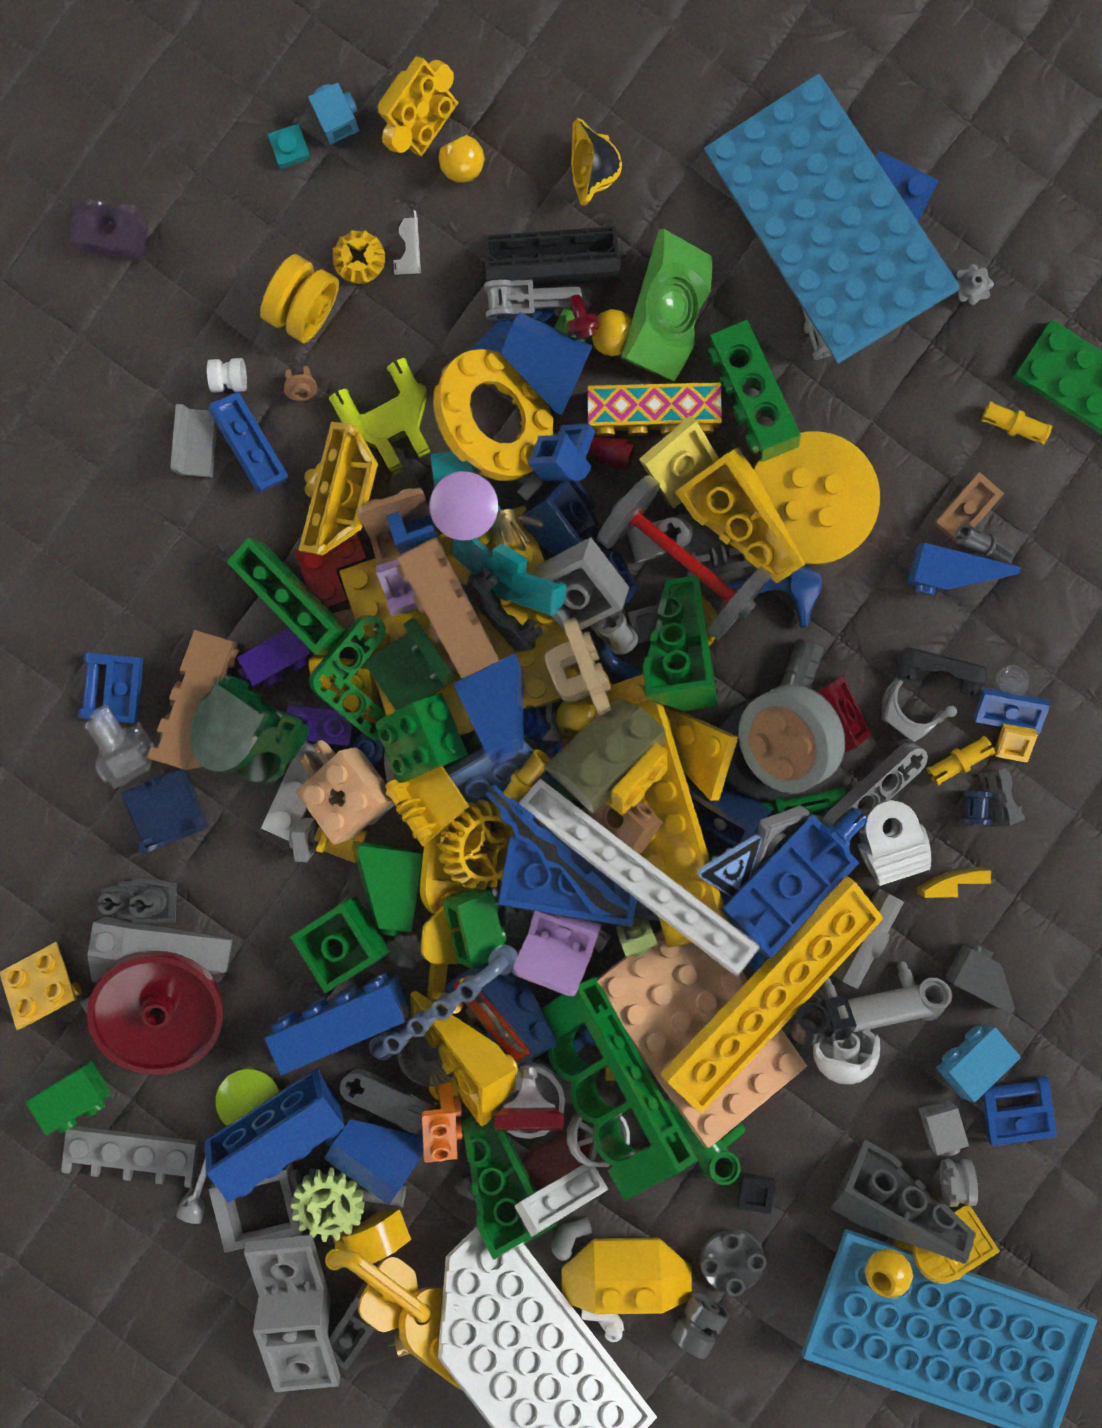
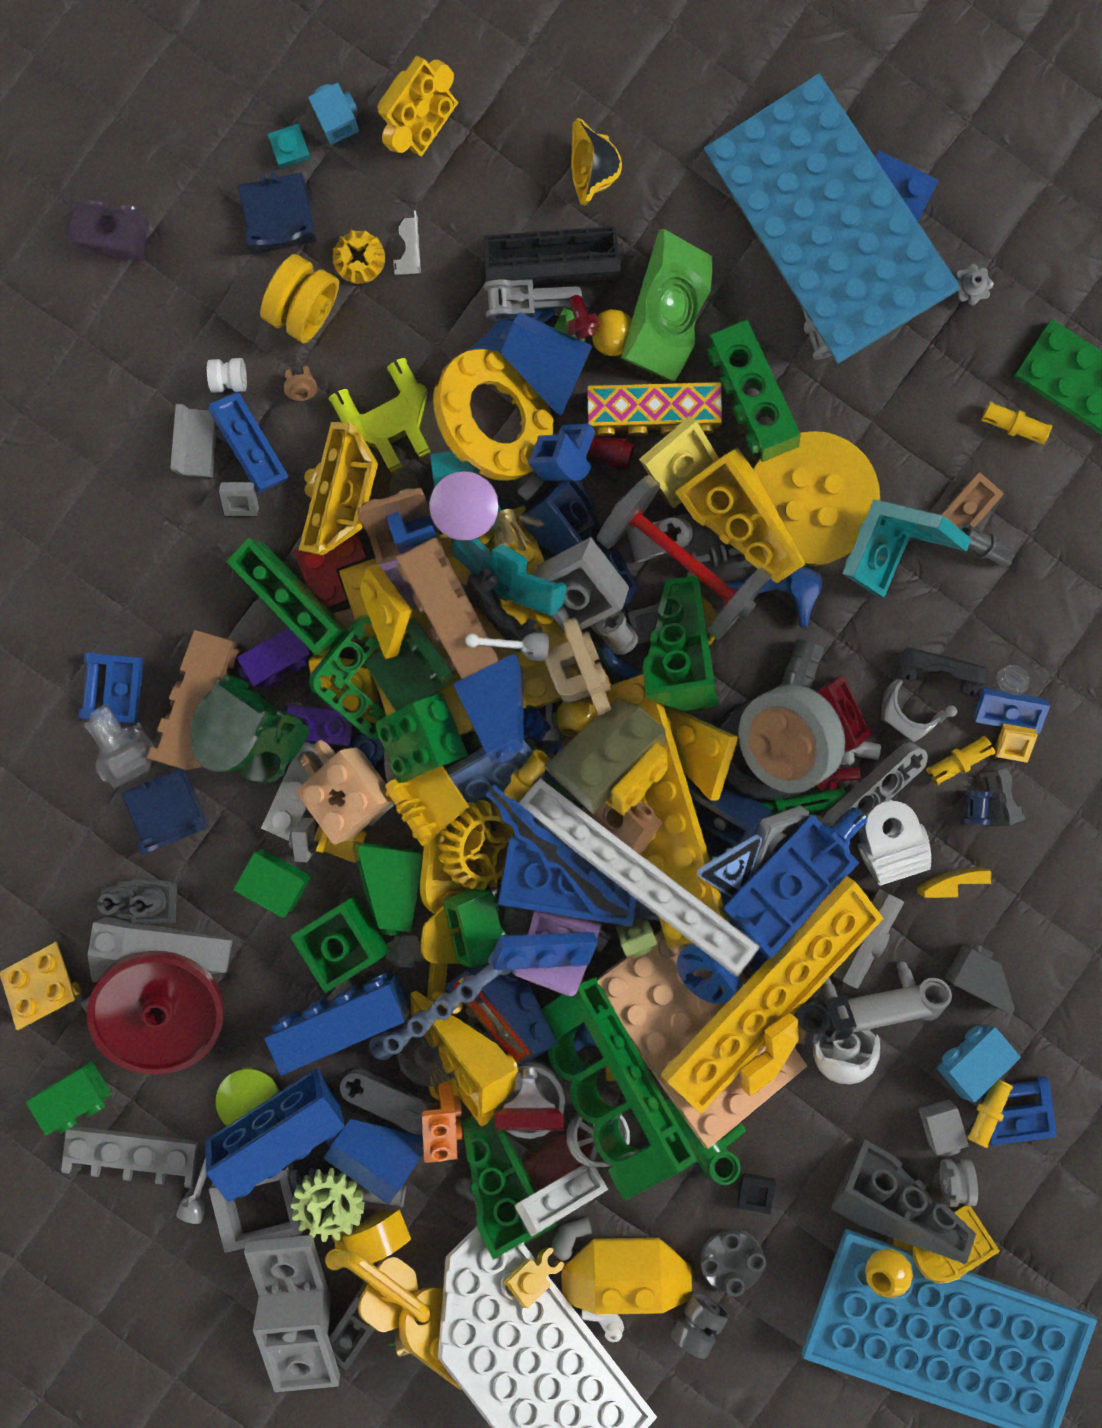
yellow piece [438,135,485,183] -> none
blue slope [907,543,1021,596] -> none
none -> light grey plate [219,482,259,516]
none -> green piece [234,848,311,918]
none -> dark blue piece [238,172,317,254]
none -> yellow wing [360,564,411,659]
none -> hinge [465,633,549,661]
none -> blue plate [491,932,598,970]
none -> yellow plate [504,1247,564,1309]
none -> blue piece [677,942,743,1004]
none -> yellow tile [741,1013,799,1097]
none -> dark red plate [815,767,860,791]
none -> light grey arm [840,741,881,765]
none -> teal bracket [843,499,972,598]
none -> yellow pin [967,1080,1013,1148]

